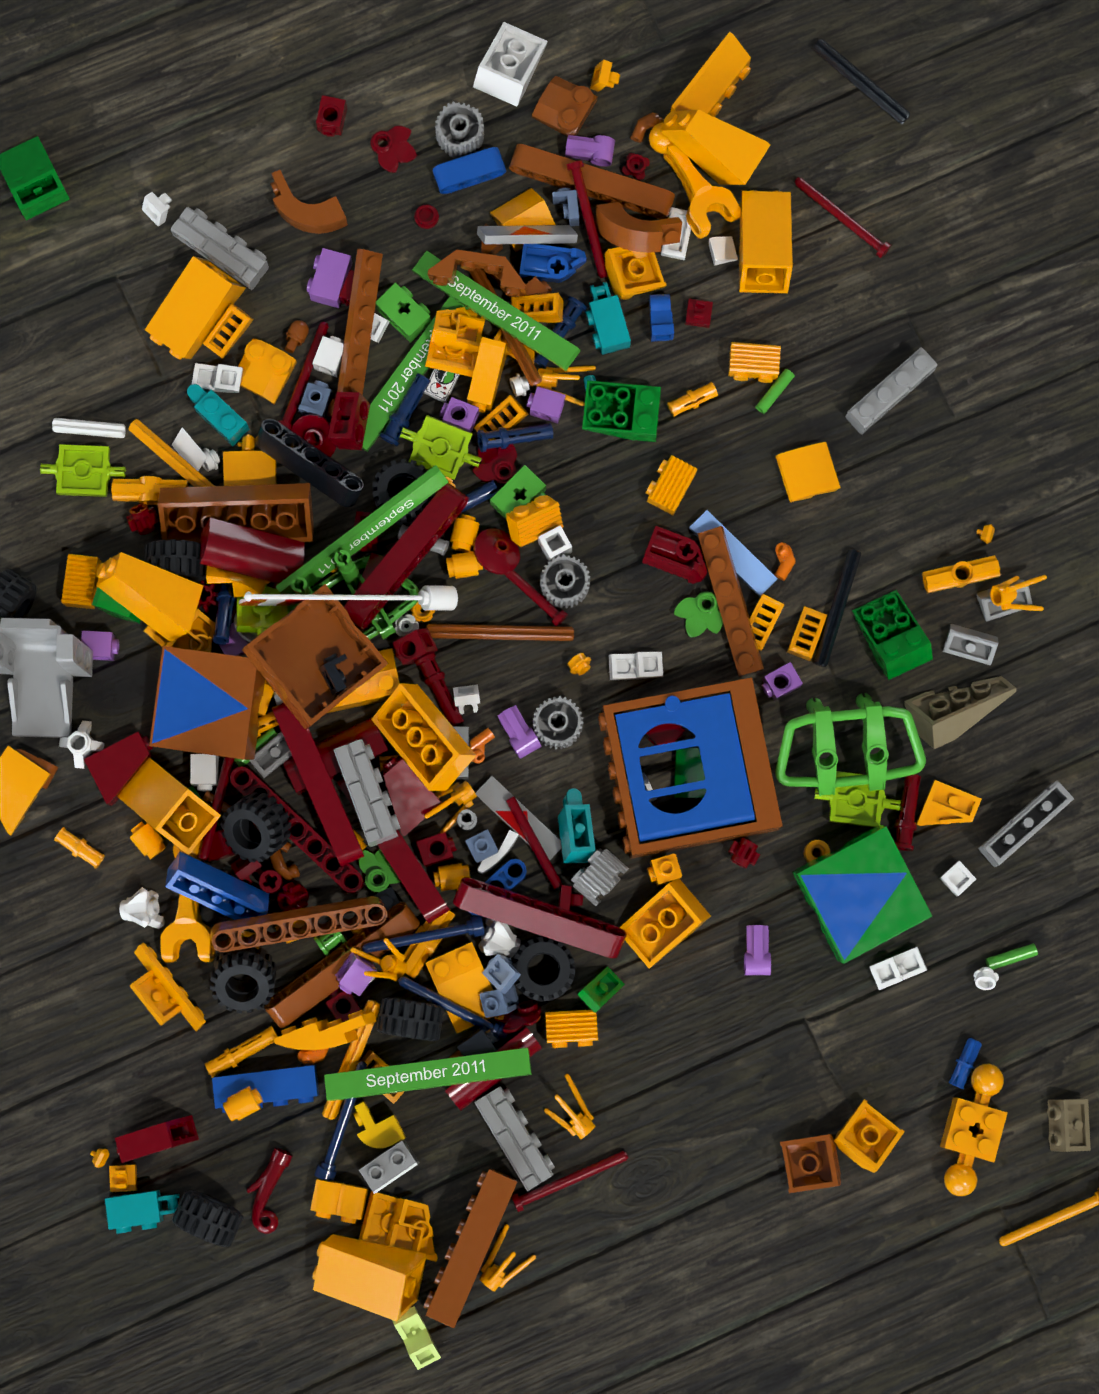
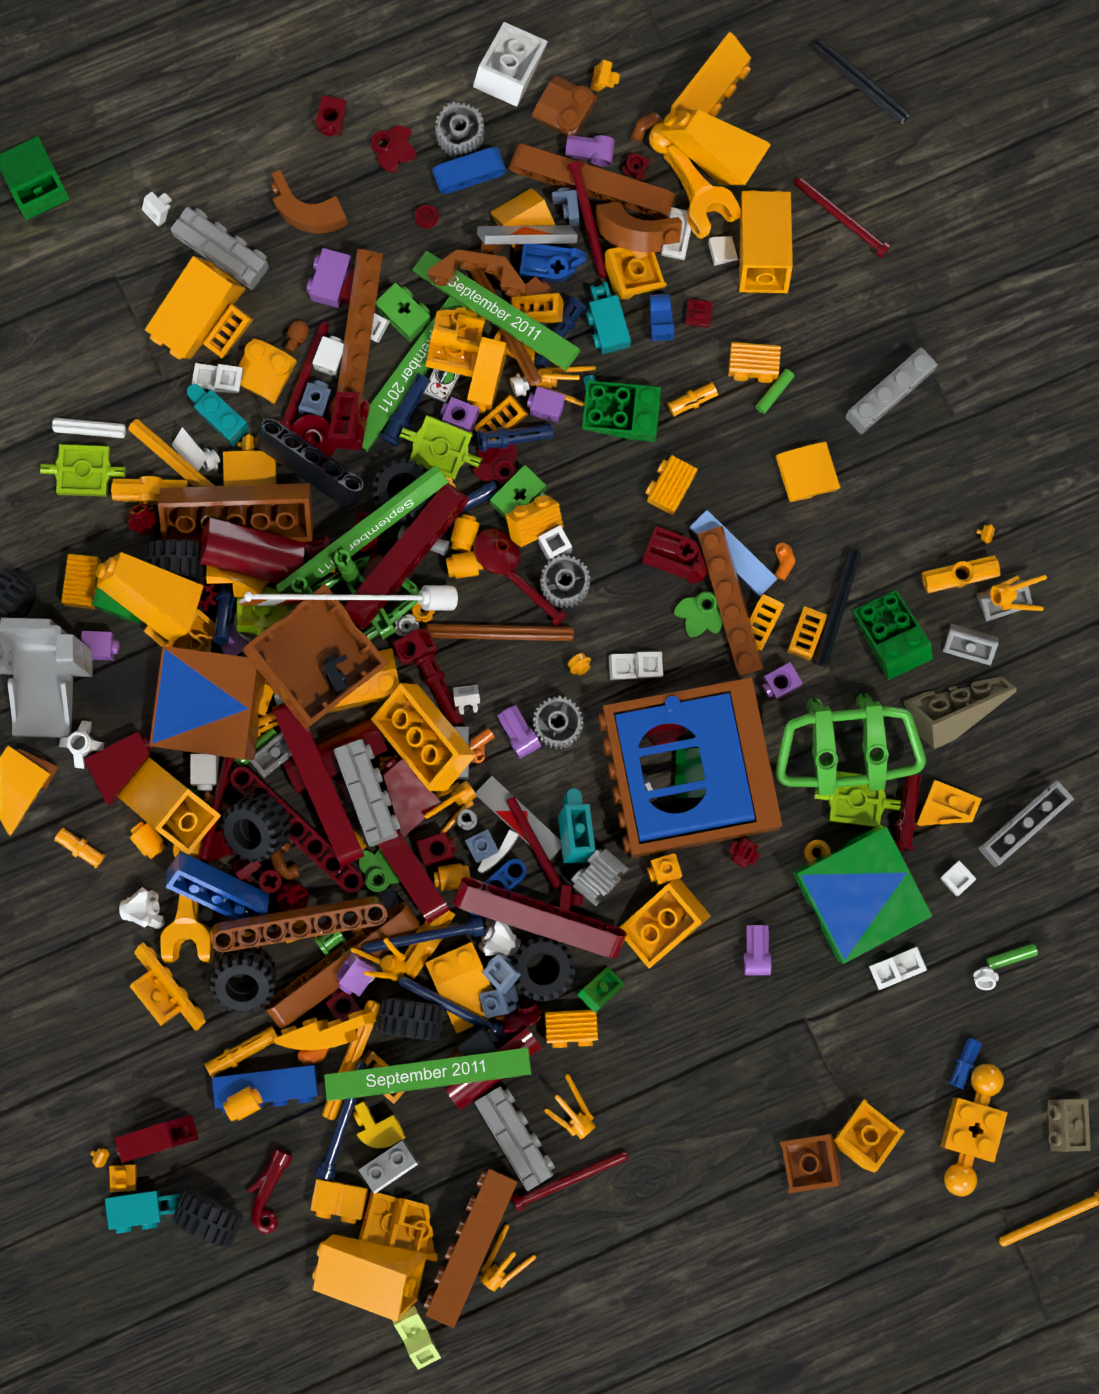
none -> dark red bush [304,534,331,560]

